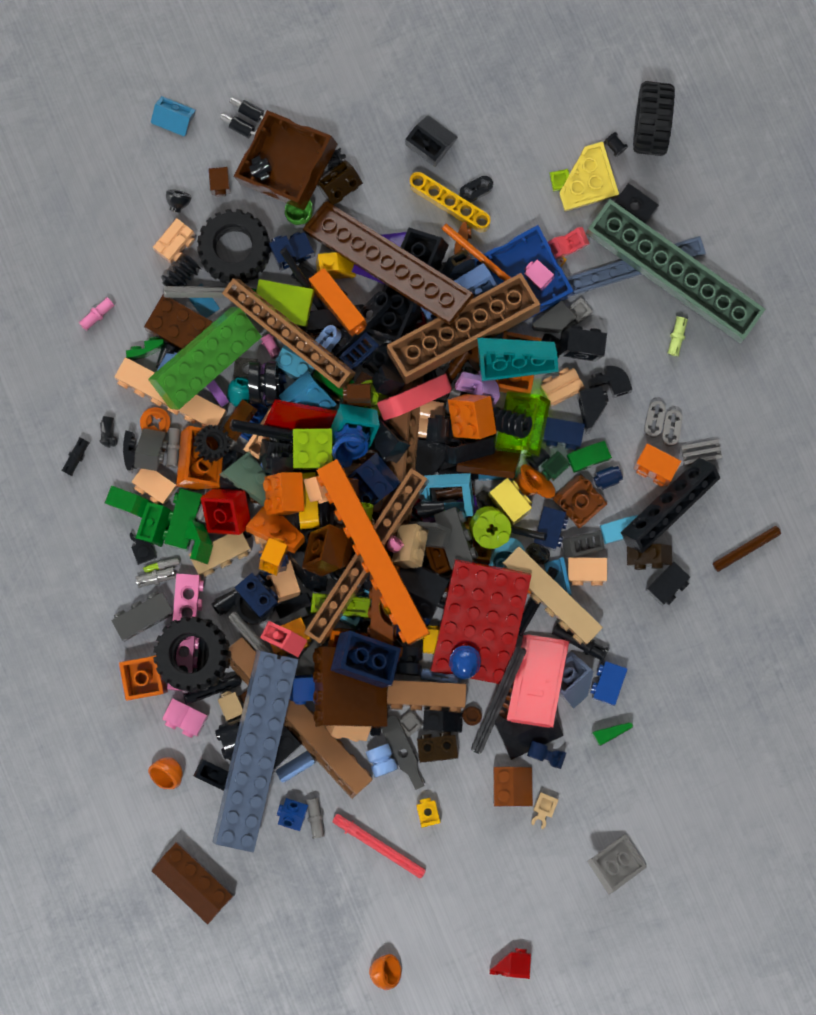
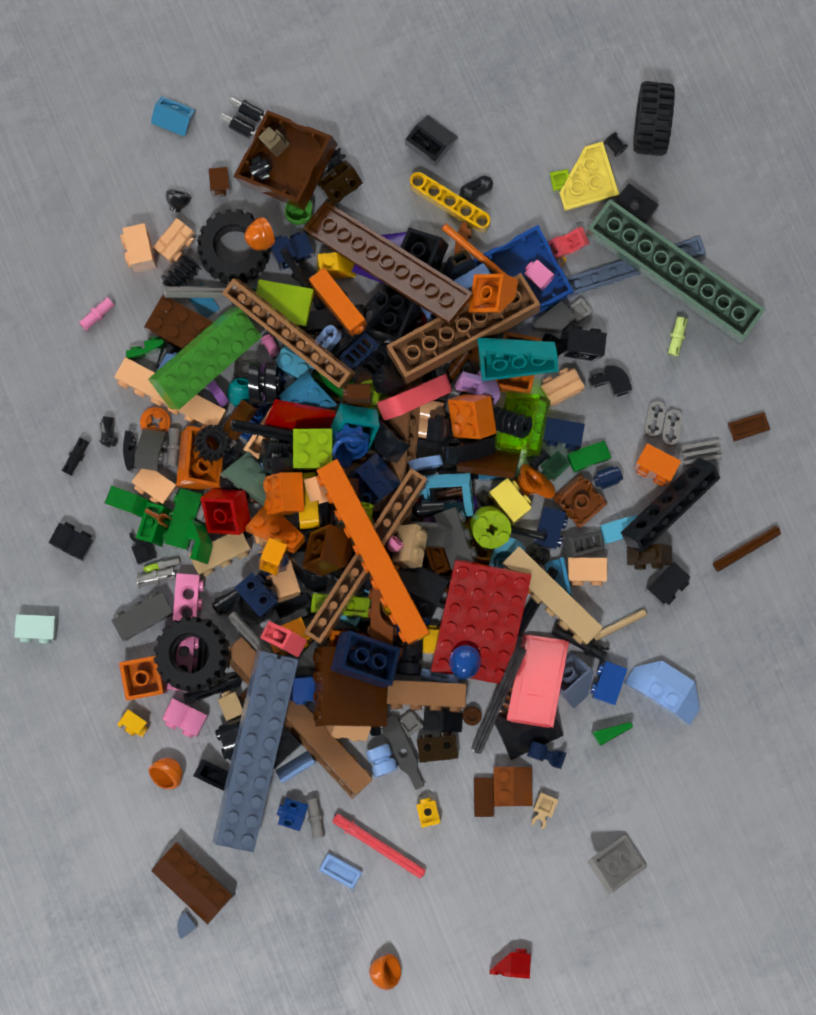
black slope [577,386,609,434] -> none
none -> light aqua brick [14,614,57,644]
none -> black brick [48,522,94,562]
none -> yellow brick [117,709,149,738]
none -> light nougat brick [120,223,157,273]
none -> dark orange hand [144,508,172,527]
none -> sand blue tile [177,912,197,939]
none -> orange hat [244,217,275,251]
none -> dark tan brick [258,127,290,157]
none -> light blue tile [319,853,362,889]
none -> light blue beam [408,455,444,471]
none -> orange slope [468,274,518,313]
none -> reddish brown tile [474,778,494,817]
none -> tan bar [594,609,647,641]
none -> light blue wedge [624,661,700,725]
none -> reddish brown tile [727,412,770,442]

